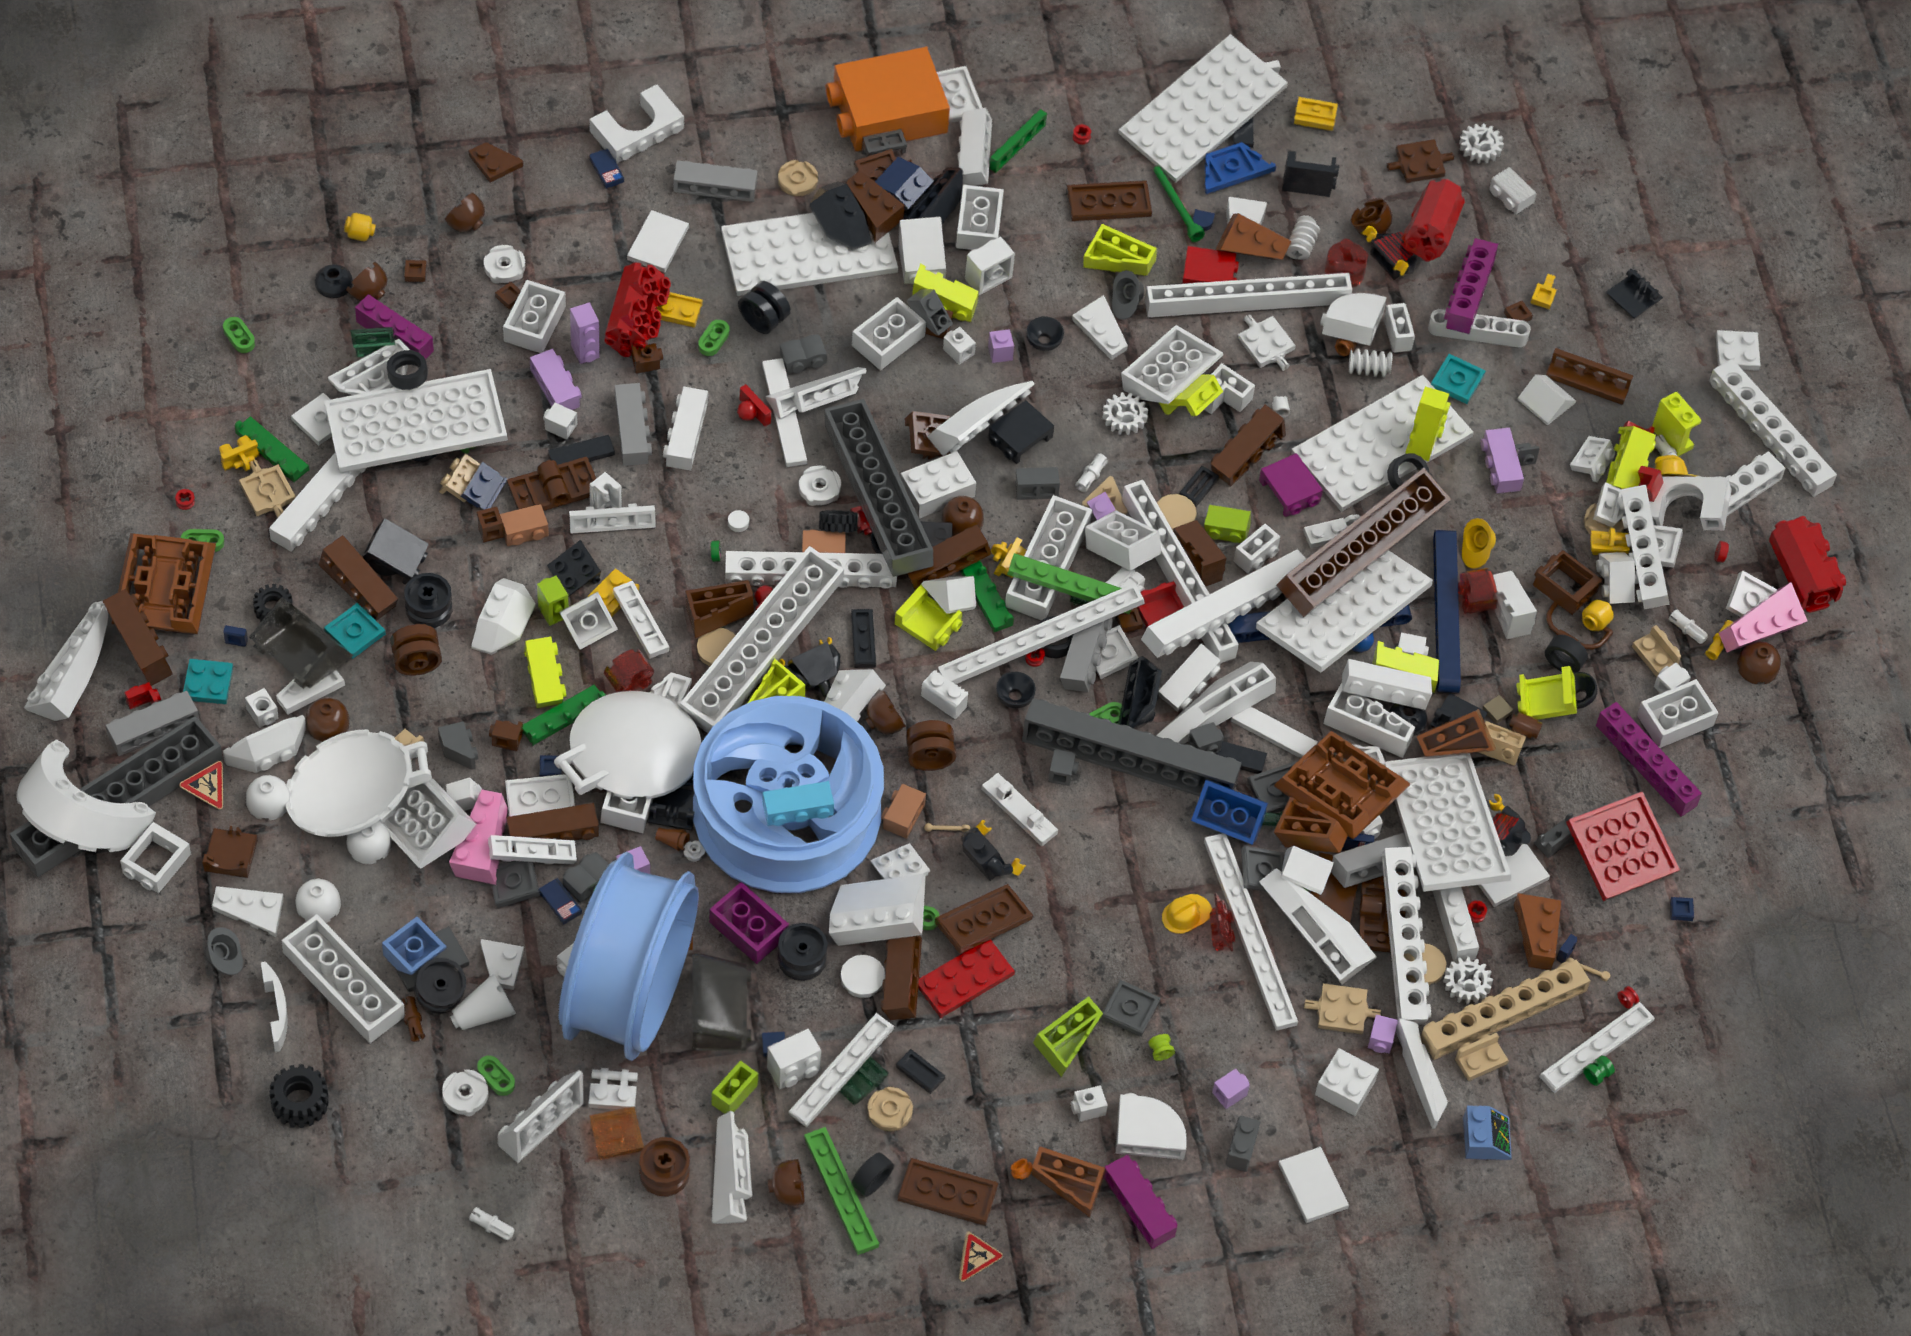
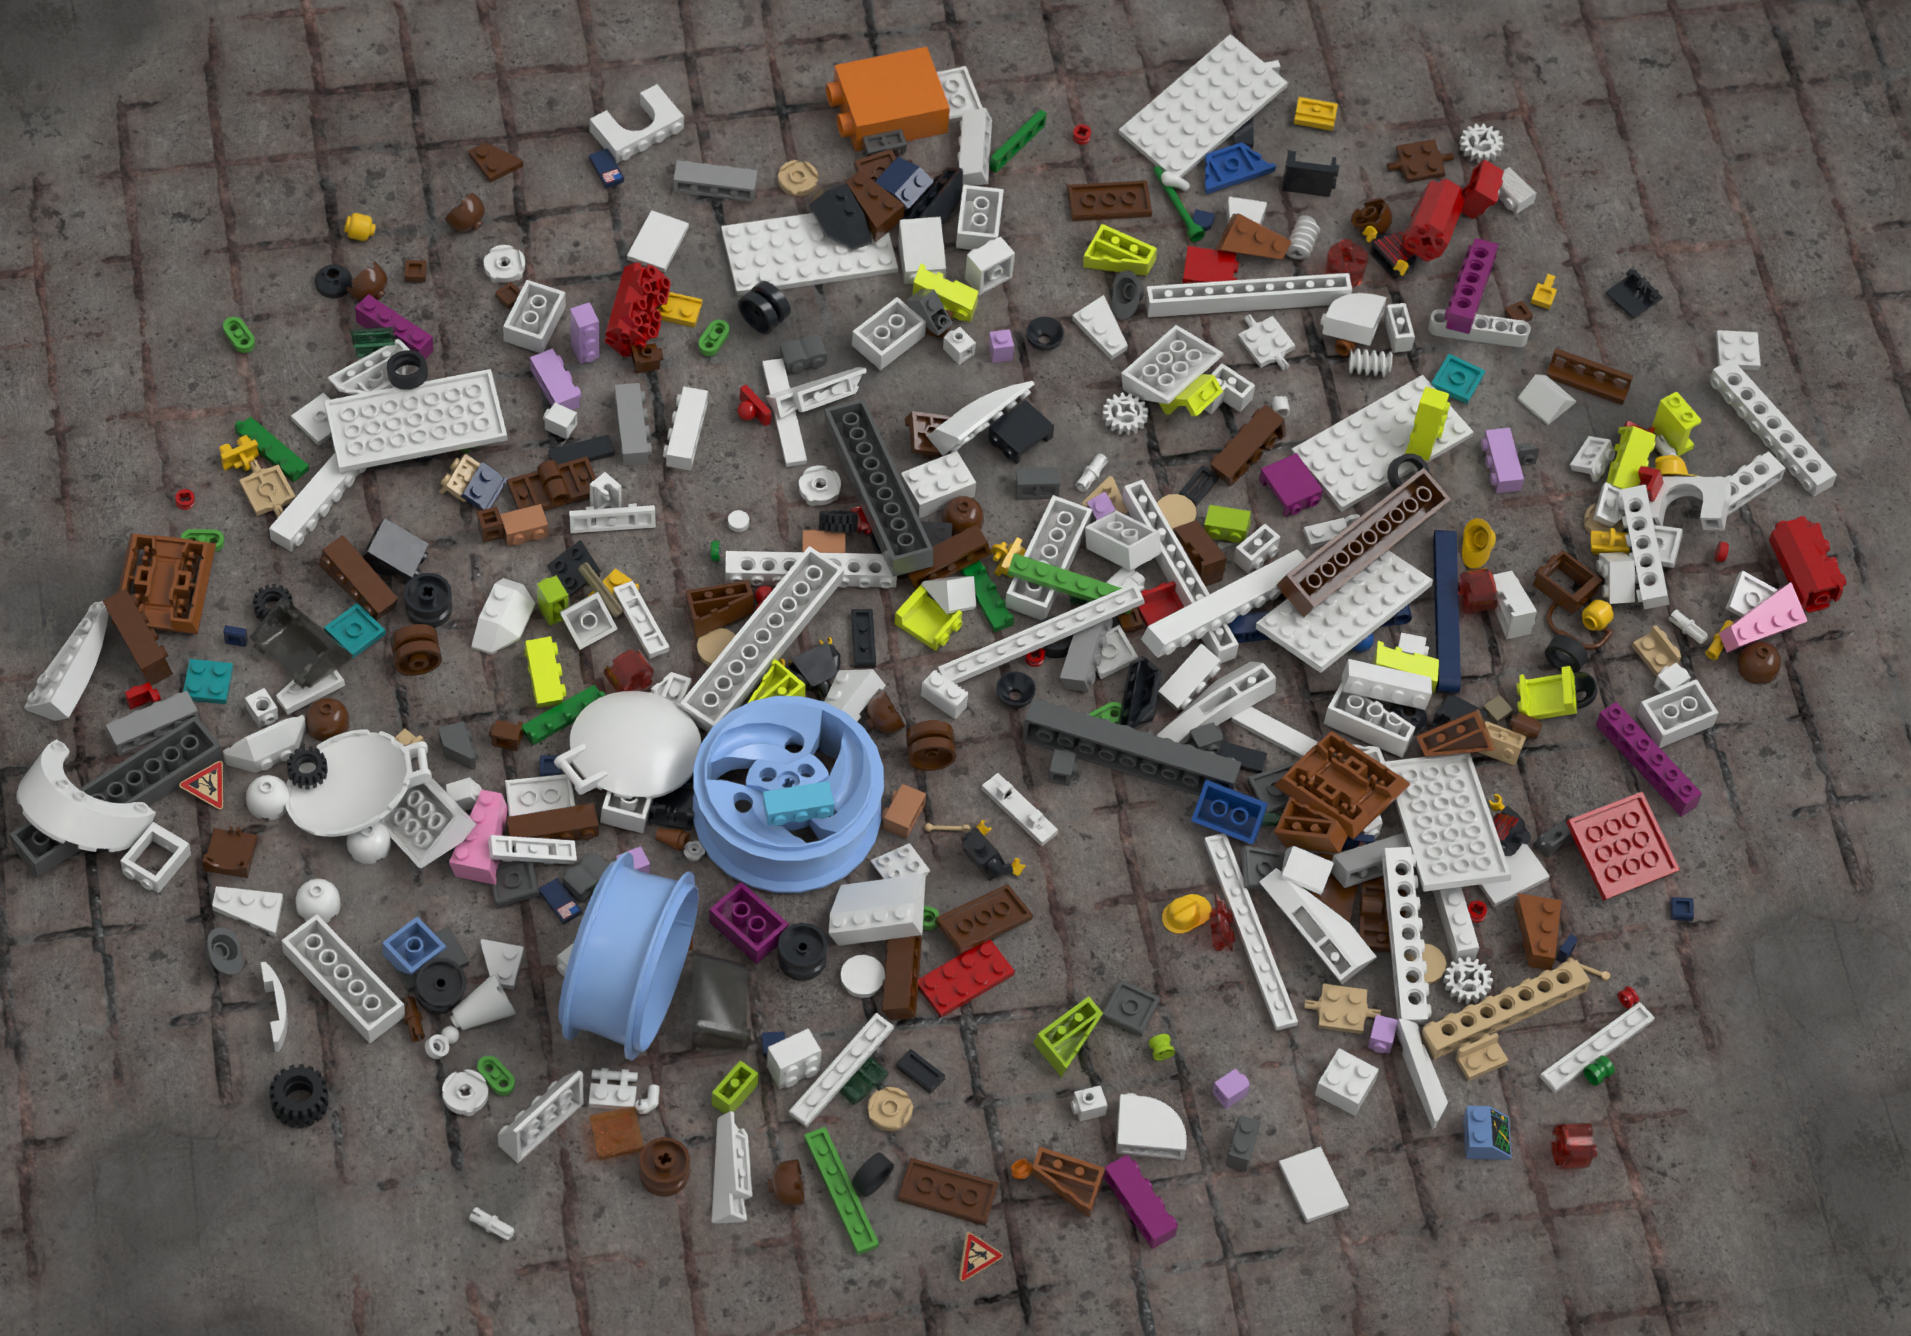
none -> black tyre [287,746,328,789]
none -> white plate [425,1026,459,1059]
none -> dark tan axle [578,562,623,618]
none -> white arm [635,1085,659,1114]
none -> white arm [1161,171,1190,191]
none -> red brick [1461,159,1504,219]
none -> clear red brick [1551,1122,1598,1169]

